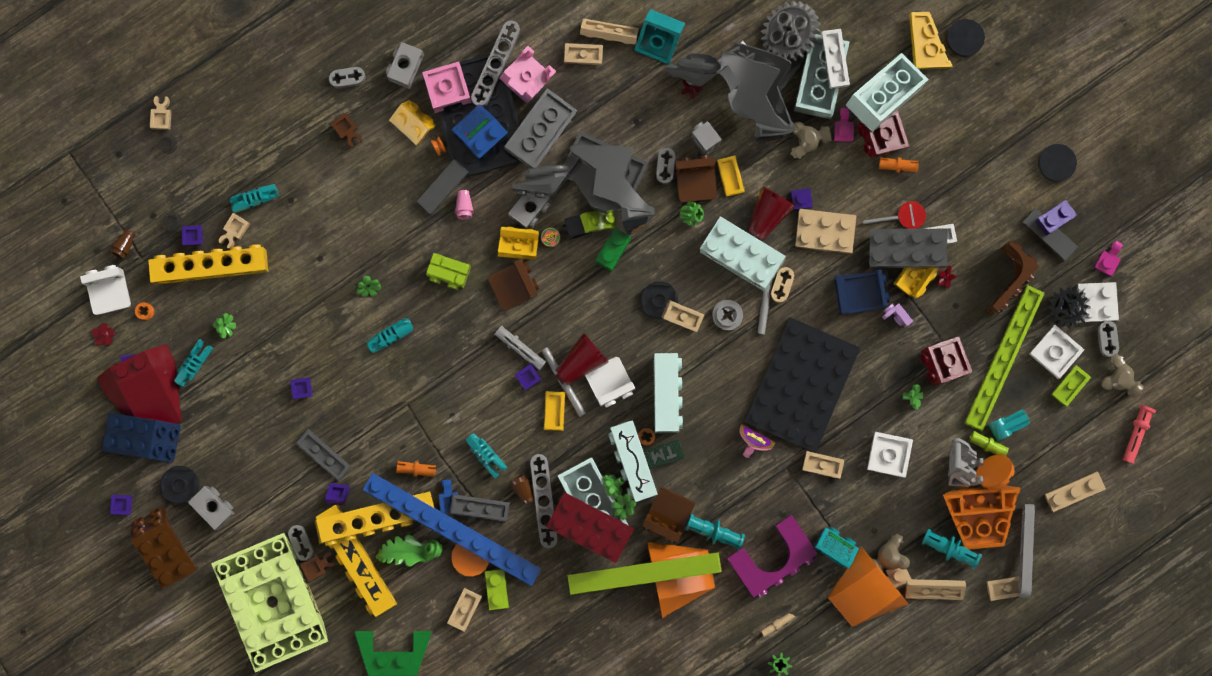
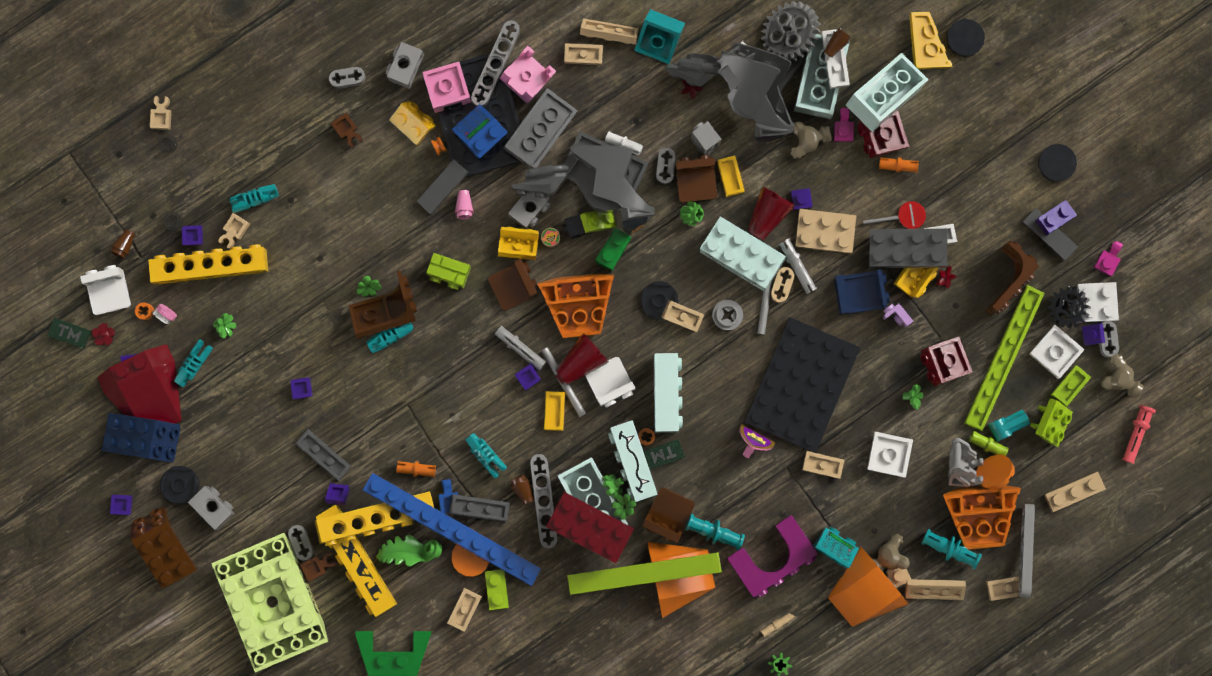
none -> clear green tile [47,318,92,349]
none -> bright pink piece [153,304,177,324]
none -> reddish brown bracket [348,270,417,339]
none -> orange wedge [537,274,614,338]
none -> white axle [605,131,643,155]
none -> light grey pin [779,239,817,294]
none -> reddish brown cone [823,28,850,58]
none -> lime plate [1030,398,1073,447]
none -> dark purple plate [1082,324,1105,346]

